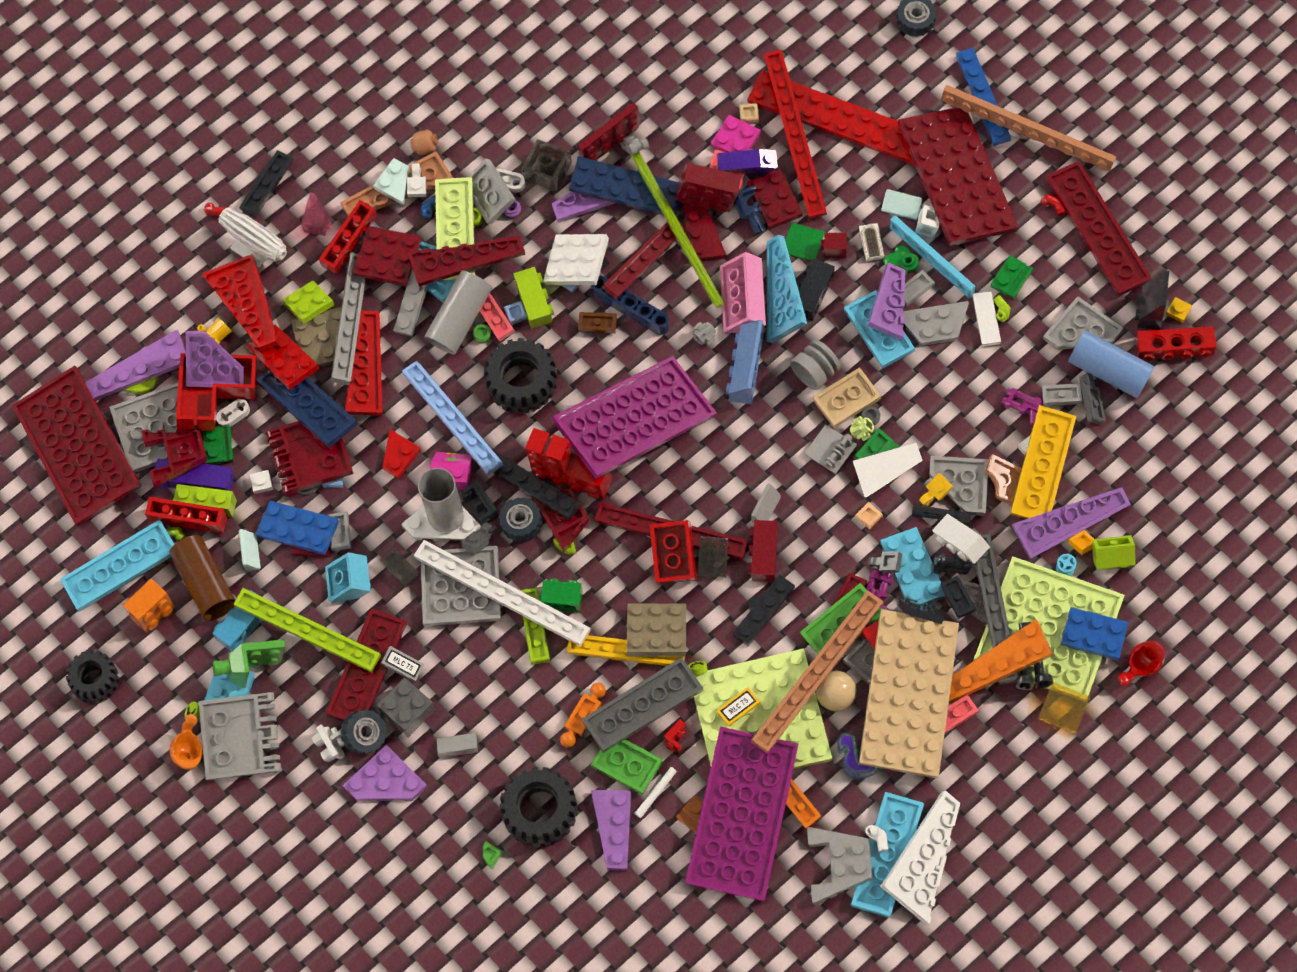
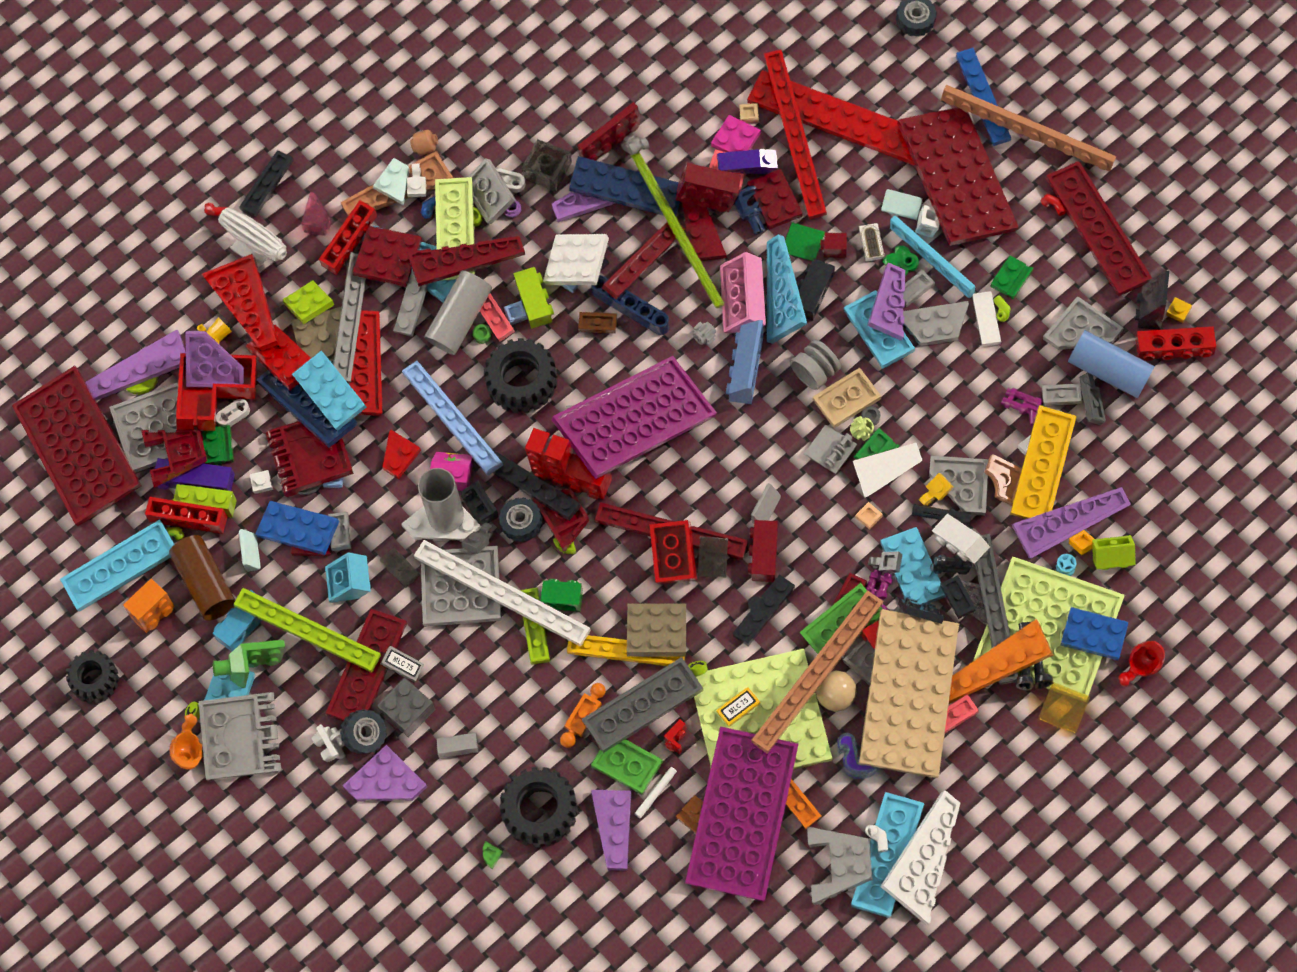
none -> medium azure plate [292,350,367,431]

